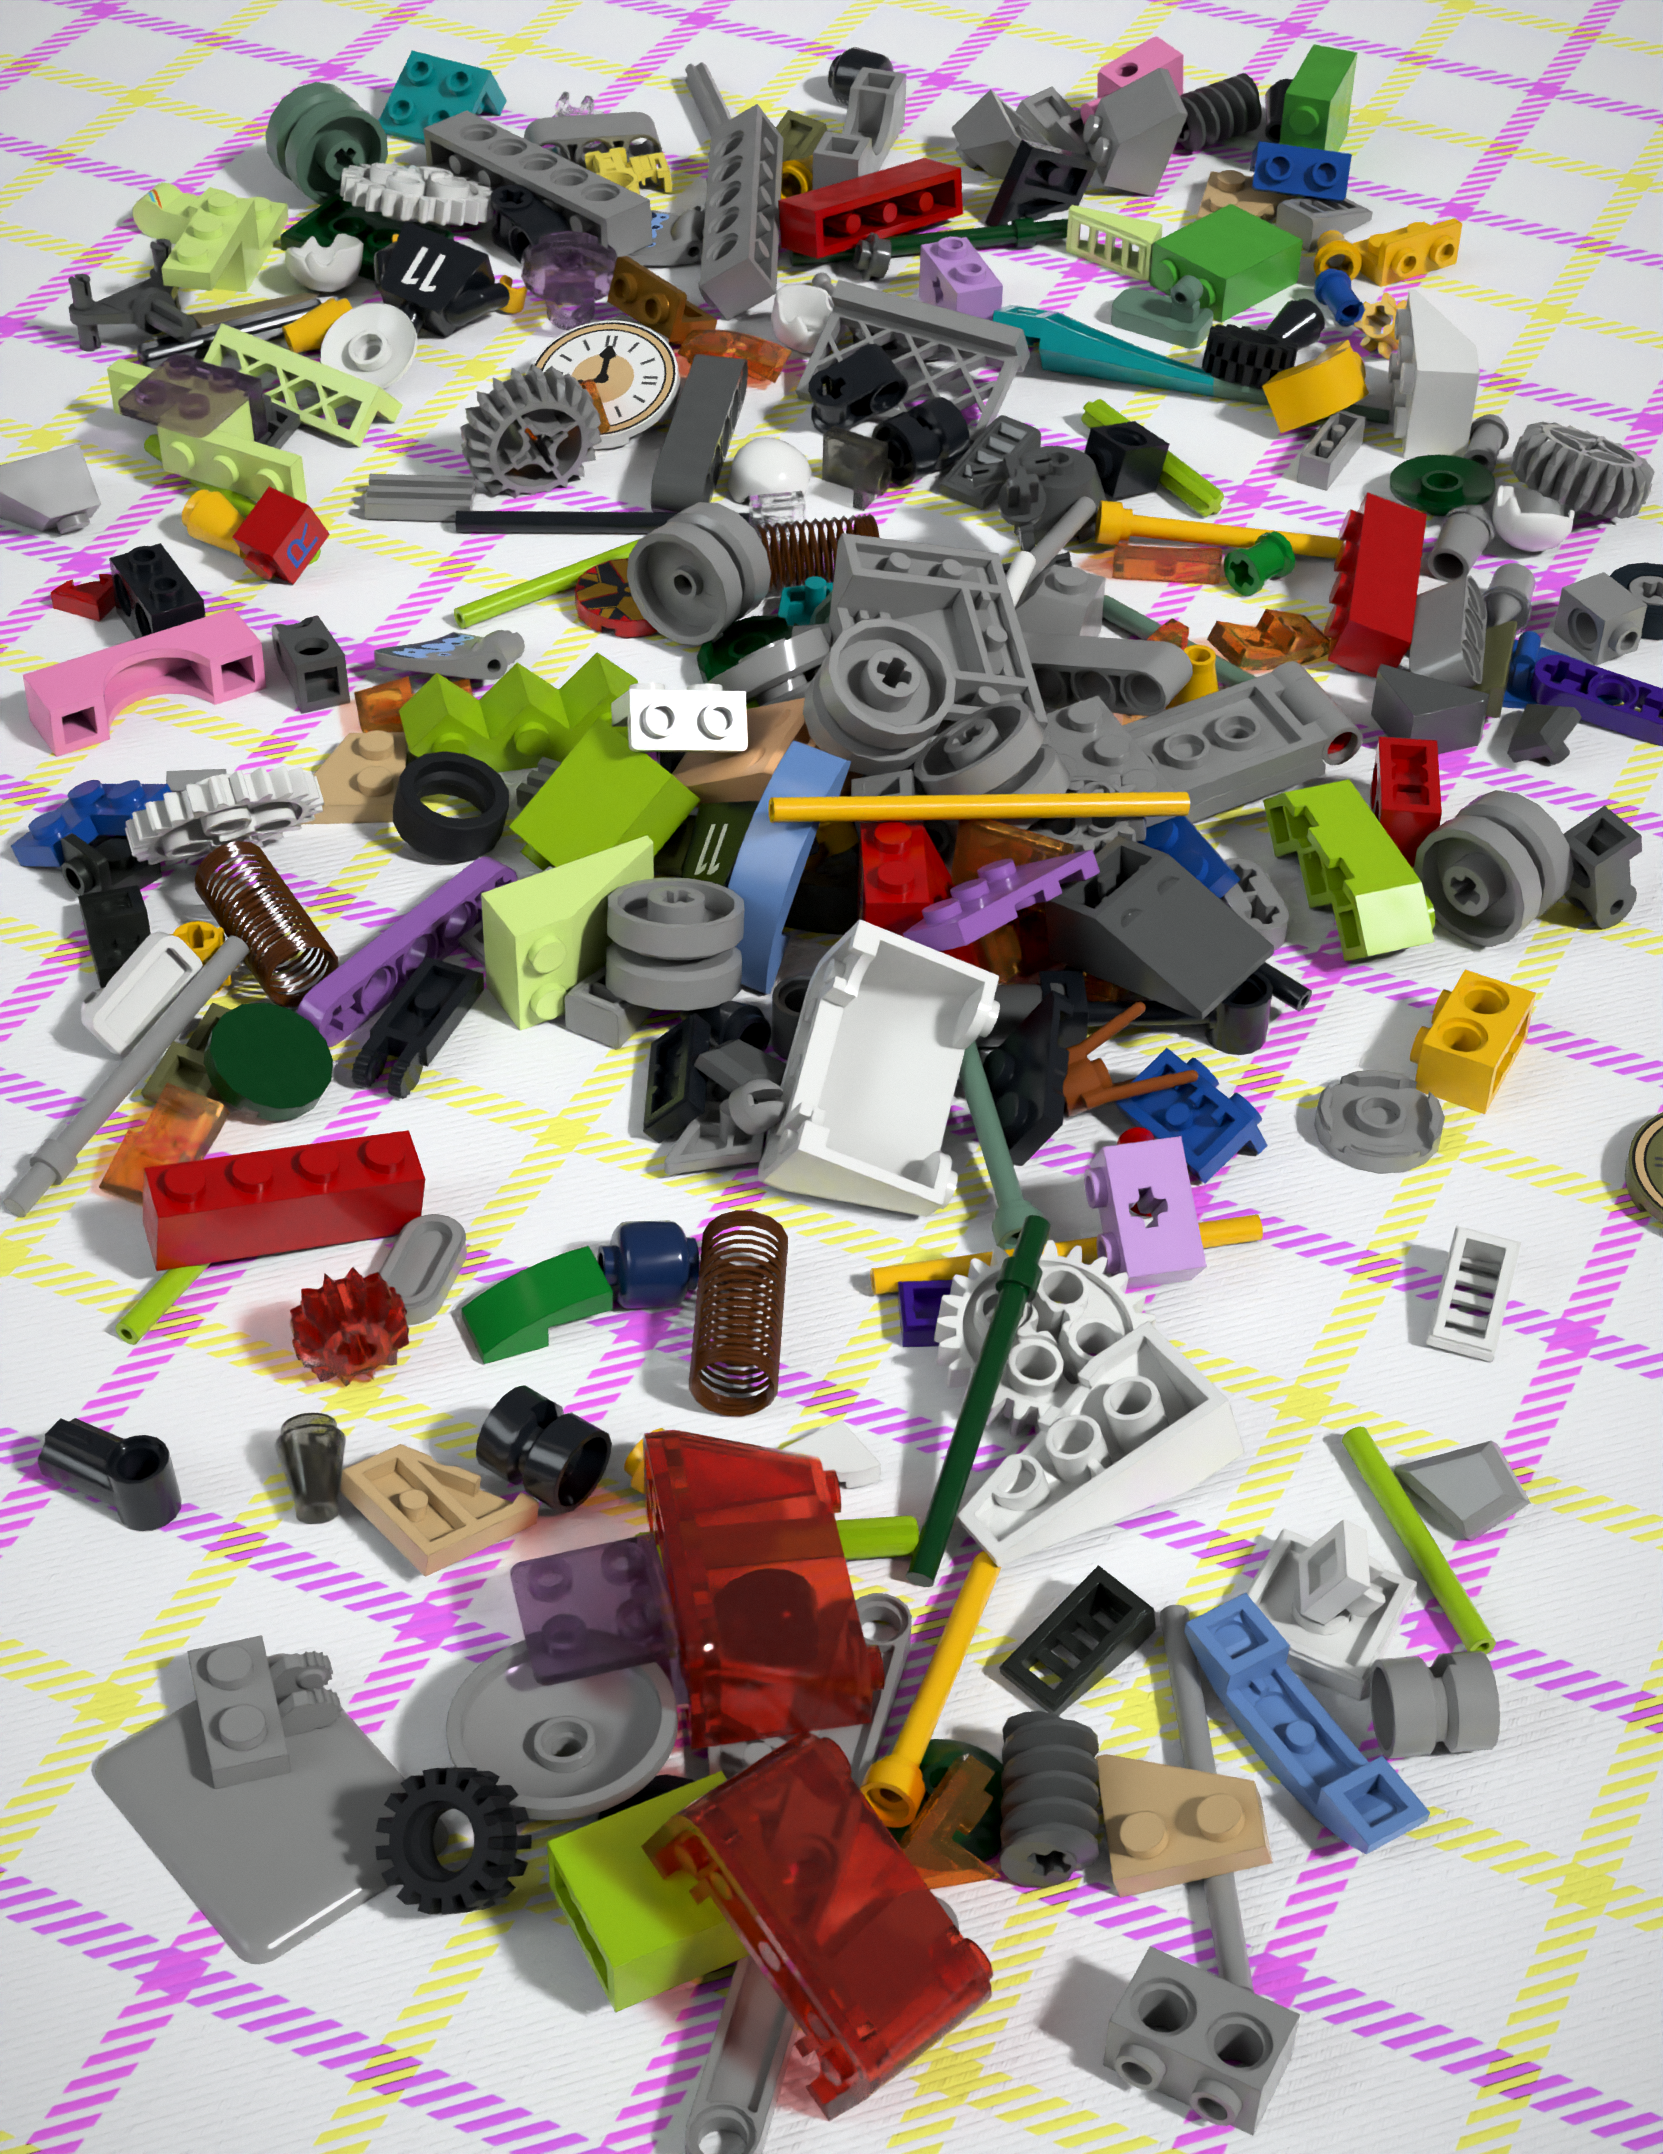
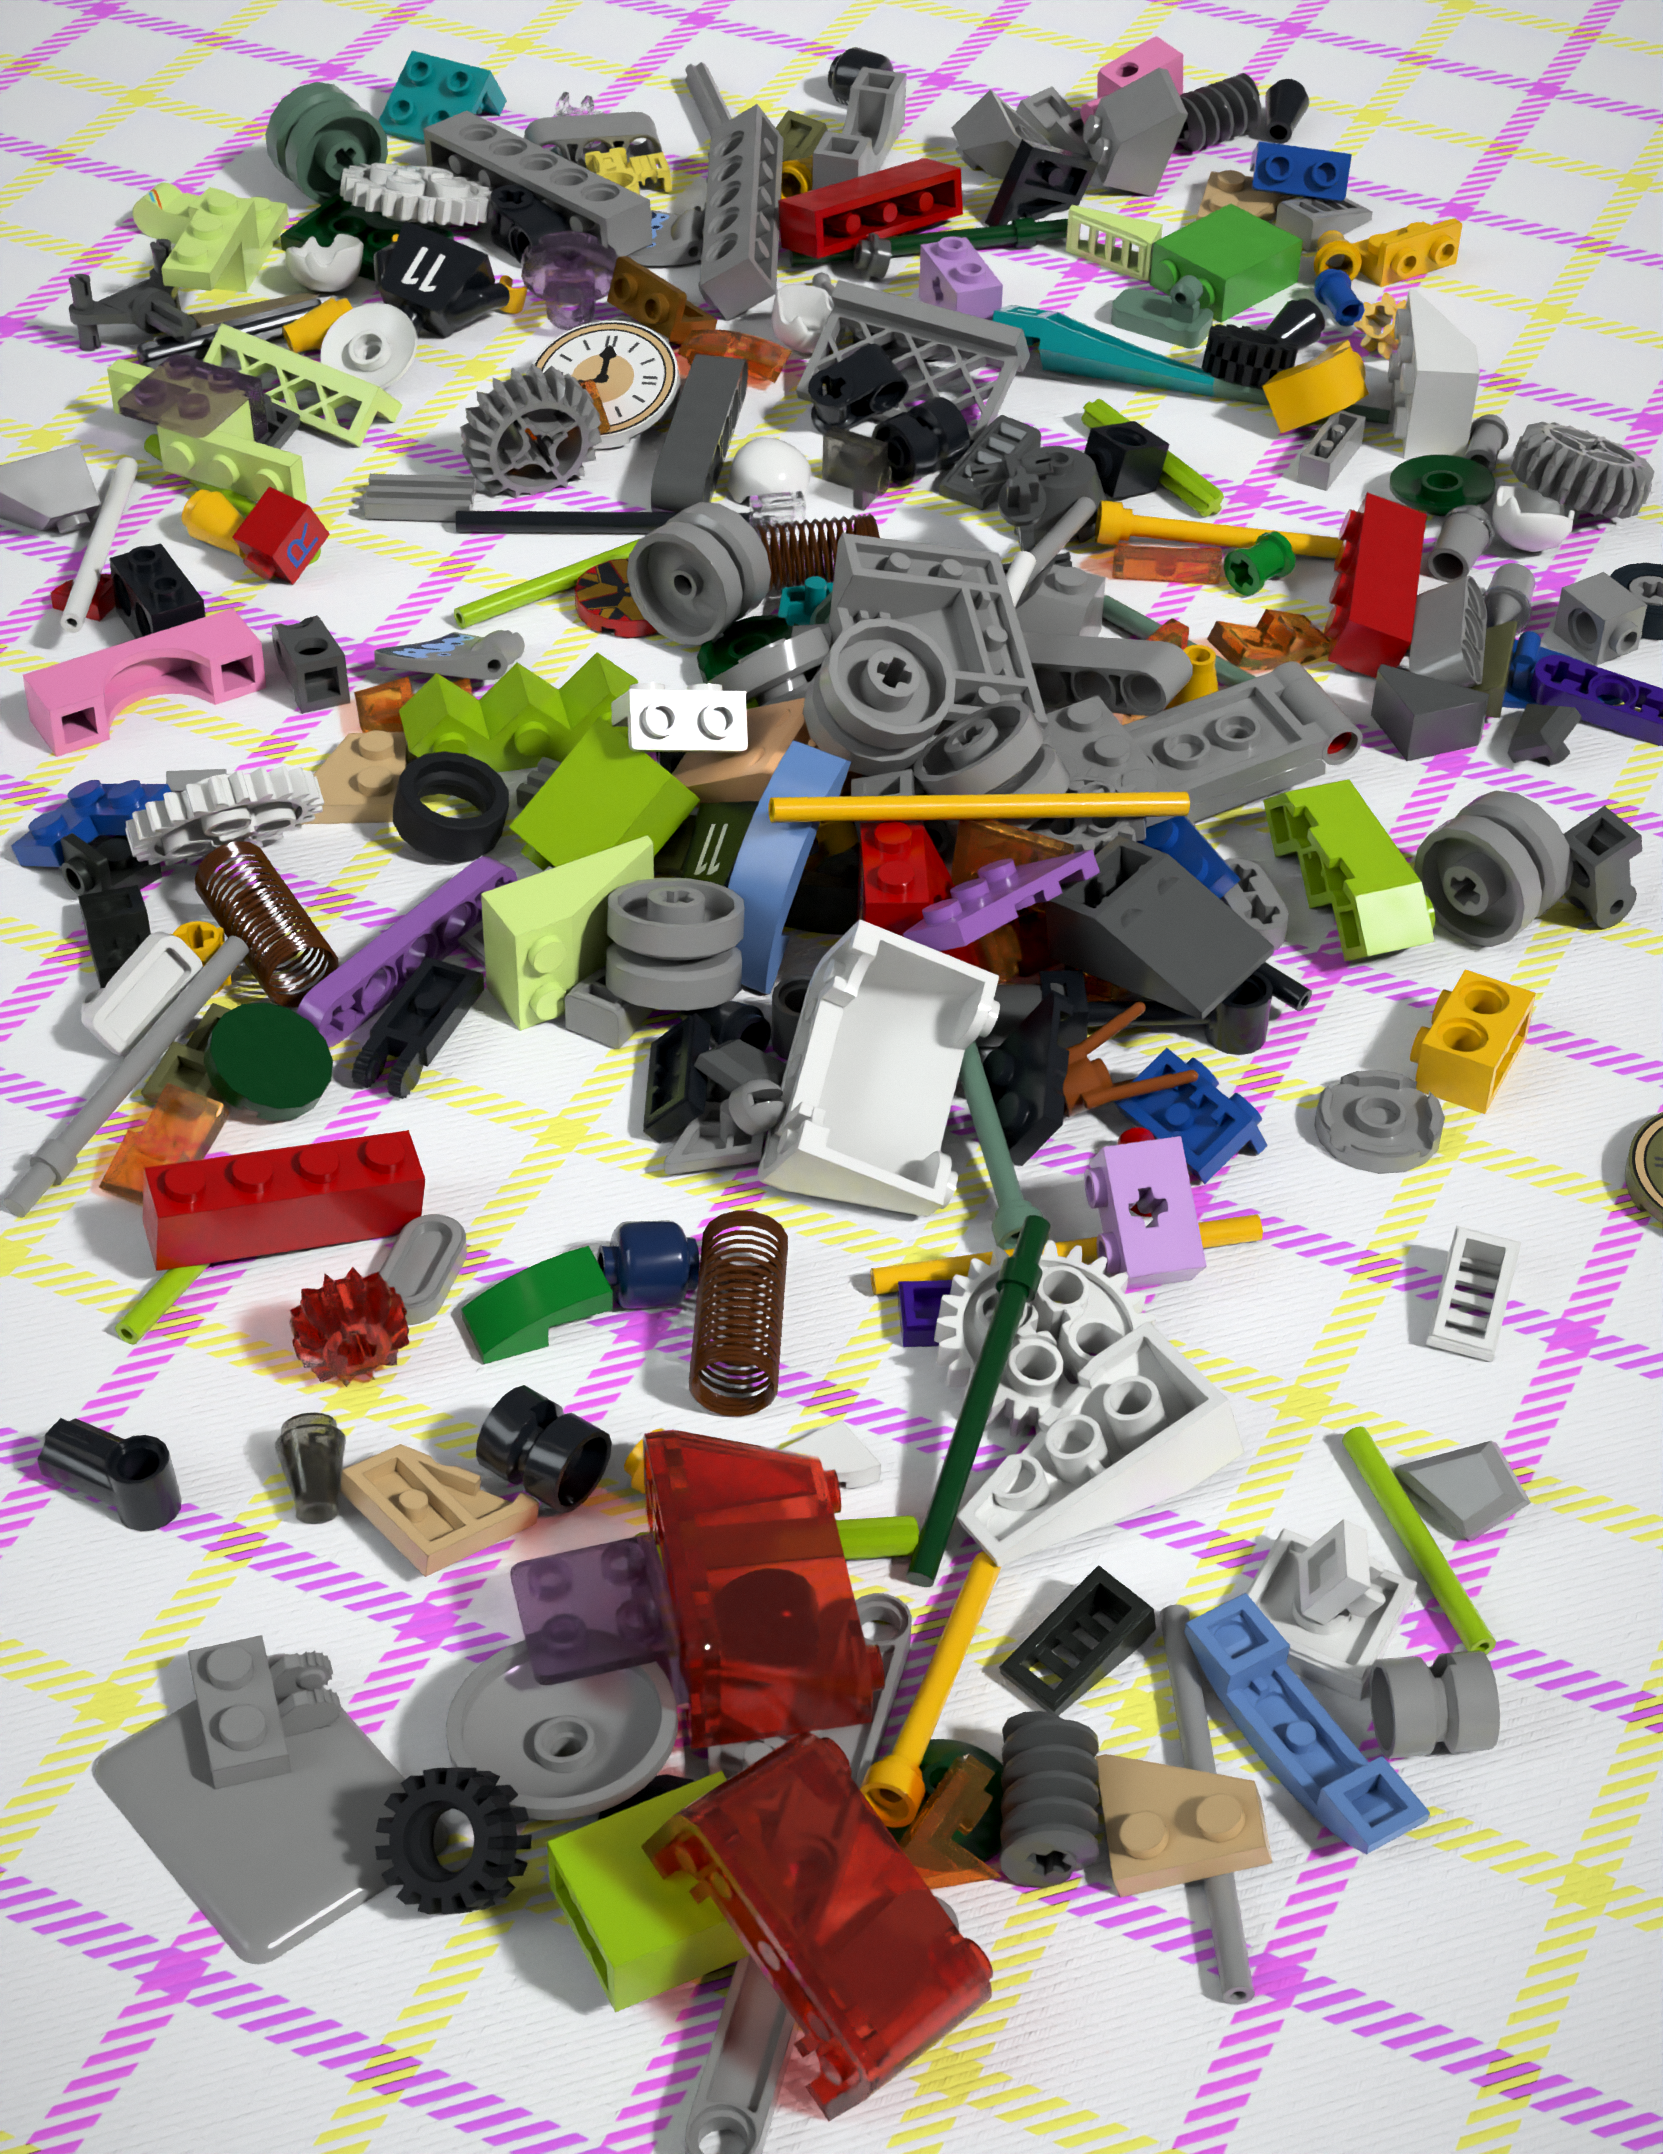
light grey brick [1103,1946,1300,2136] -> none
bright green brick [1279,44,1358,152] -> none
red brick [1370,737,1442,868] -> none
none -> white piece [60,457,139,633]

